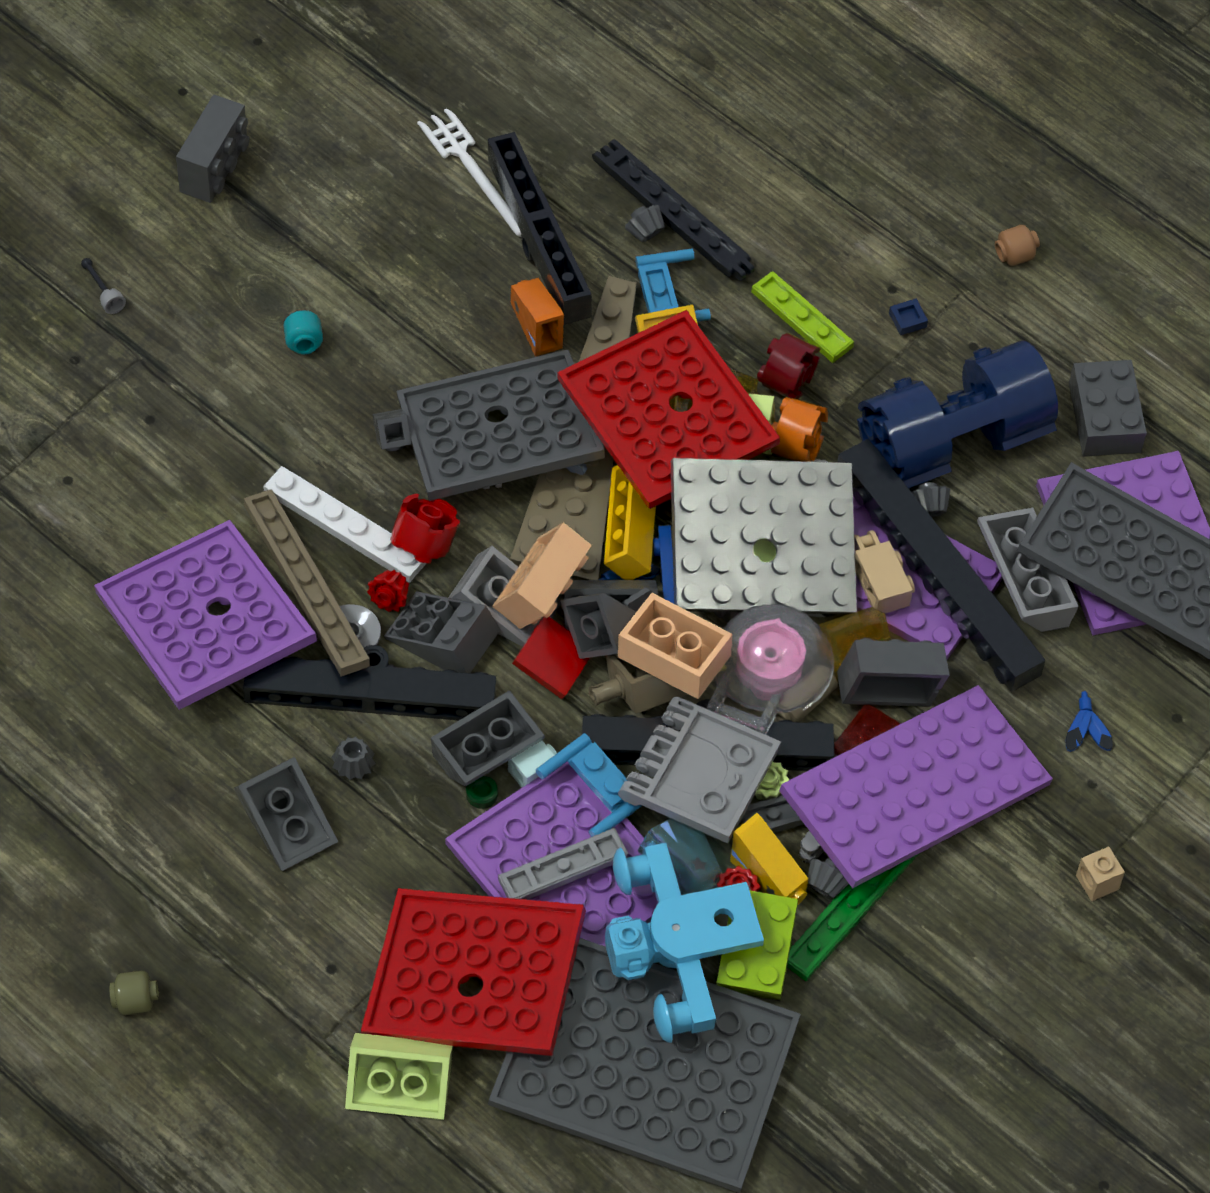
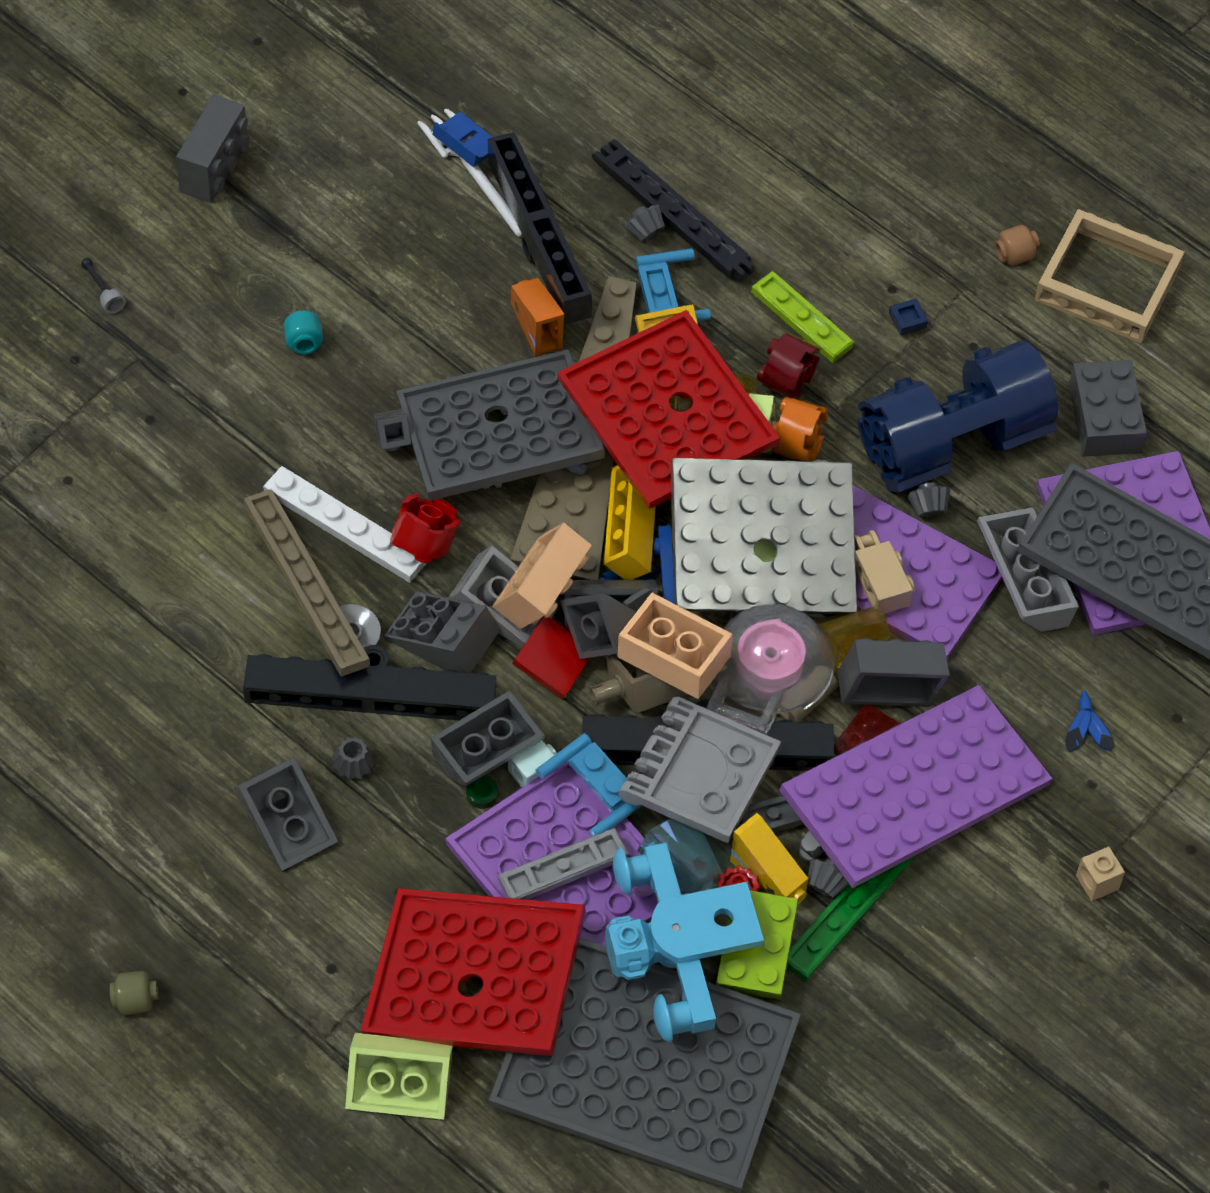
medium lavender plate [94,520,317,710] -> none
red piece [367,570,409,612] -> none
yellowish green piece [755,762,789,801] -> none
black brick [837,439,1045,693] -> none
none -> blue piece [432,112,492,167]
none -> tan window [1035,209,1184,344]

